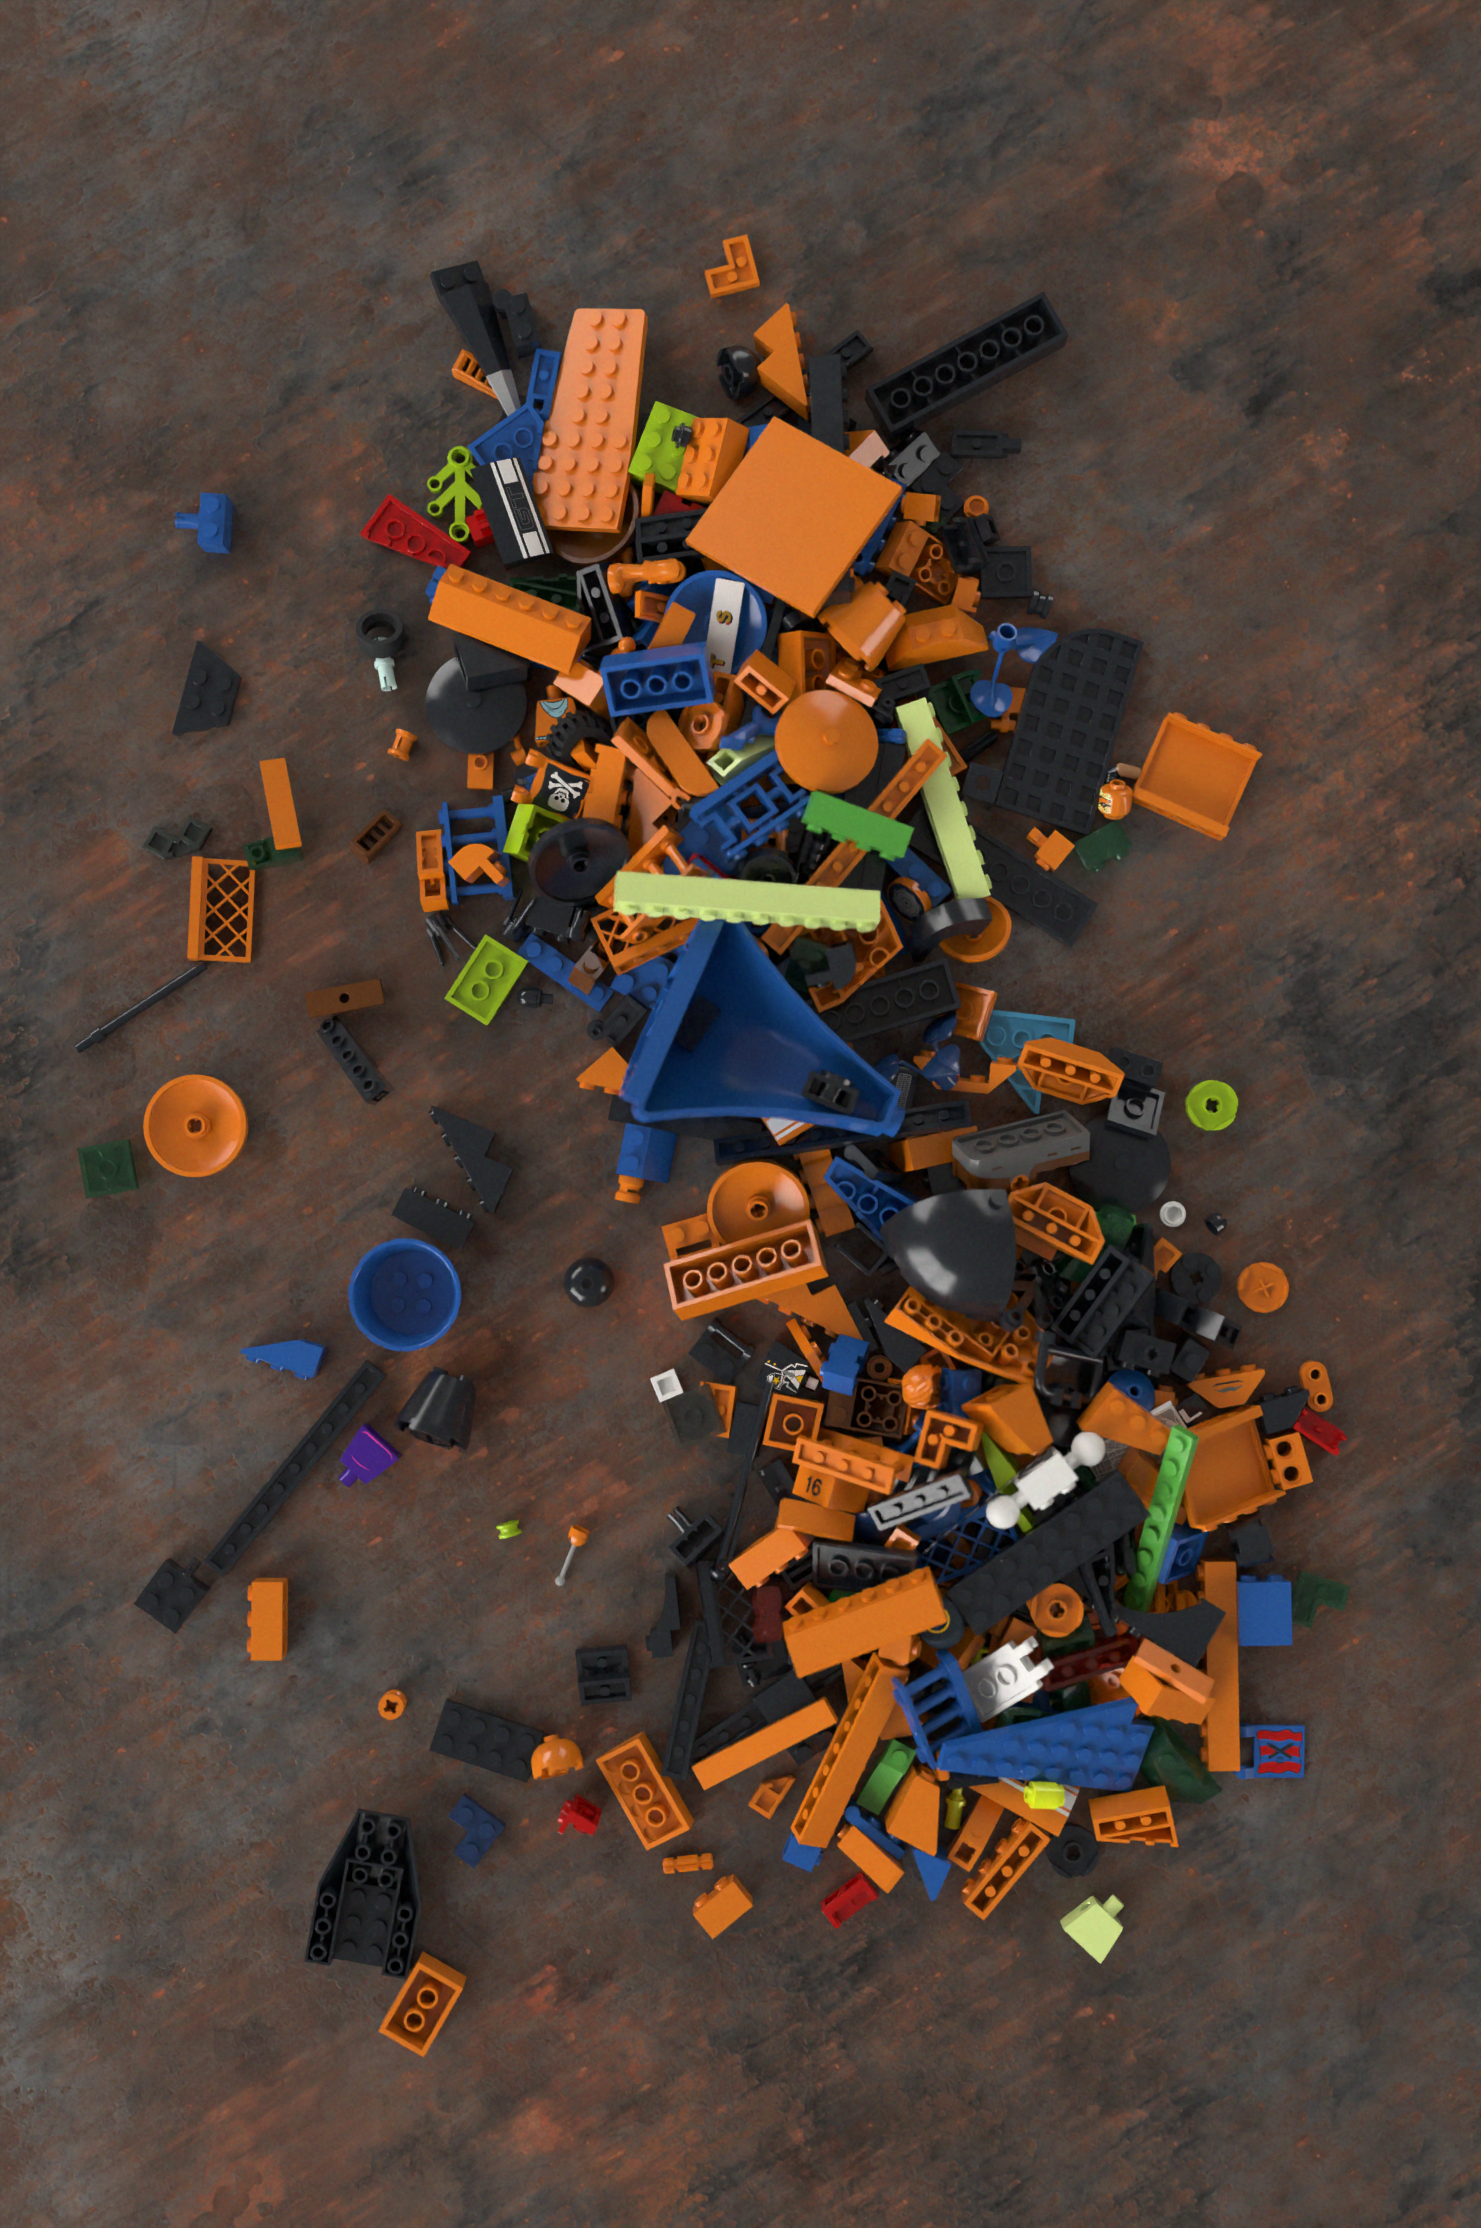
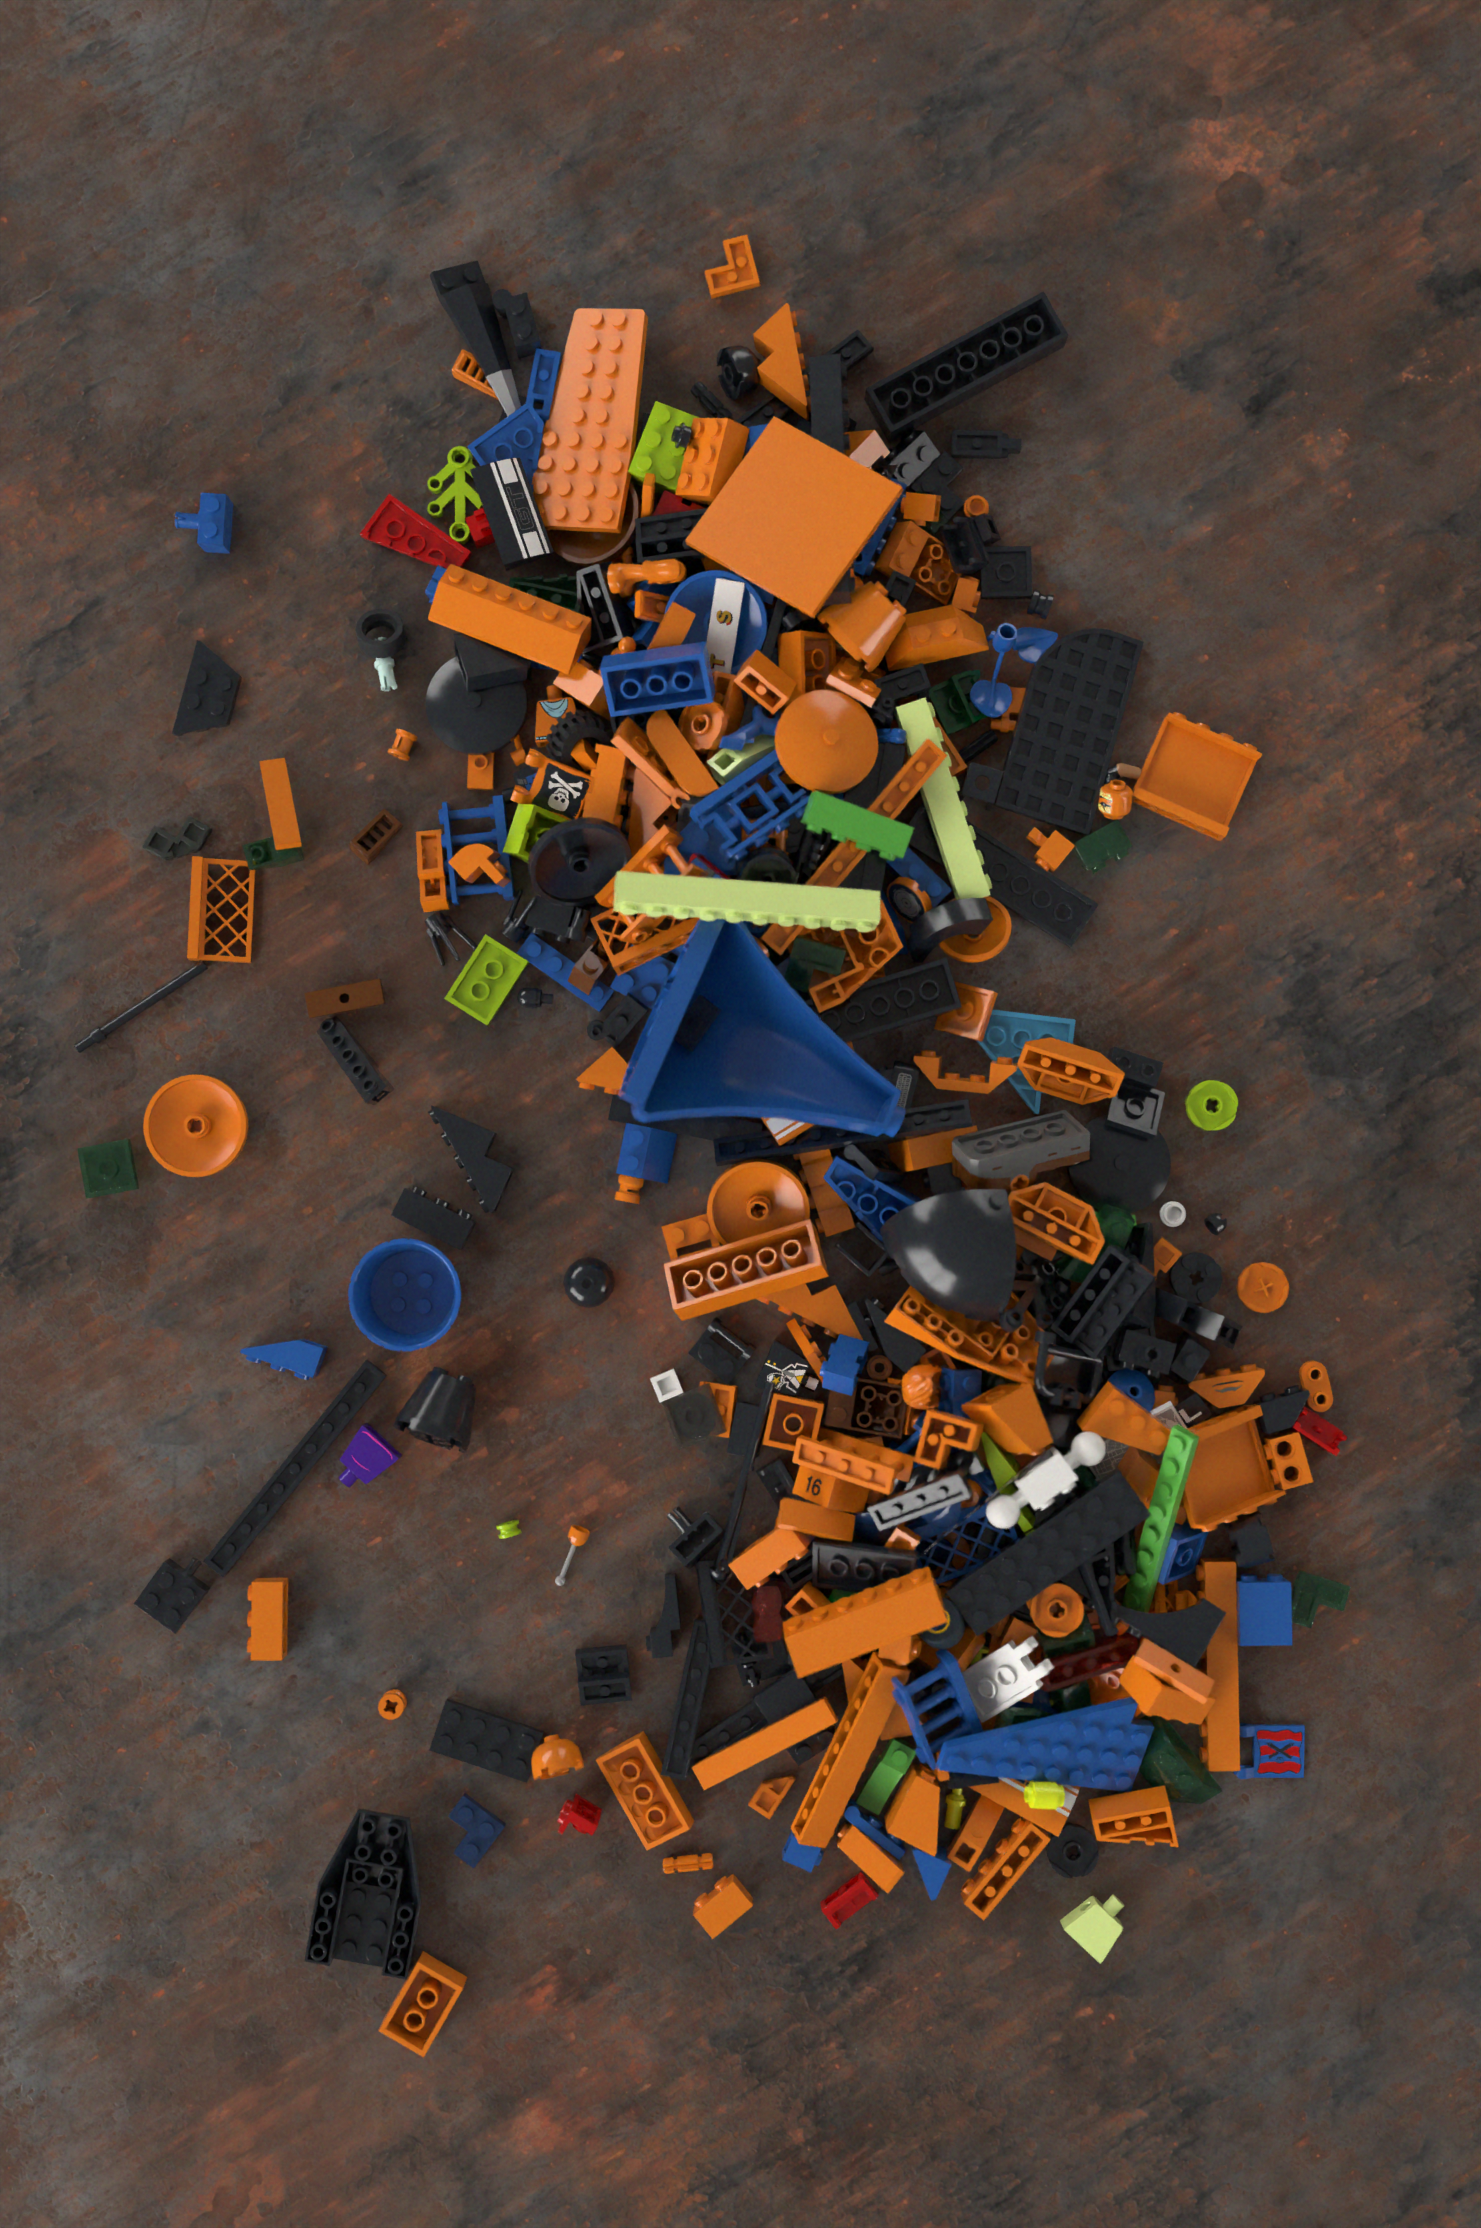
black brick [801,1069,862,1116] -> none
black brick [805,939,857,990] -> none
dark blue plant [872,1011,960,1091] -> none
none -> black axle [690,382,733,419]

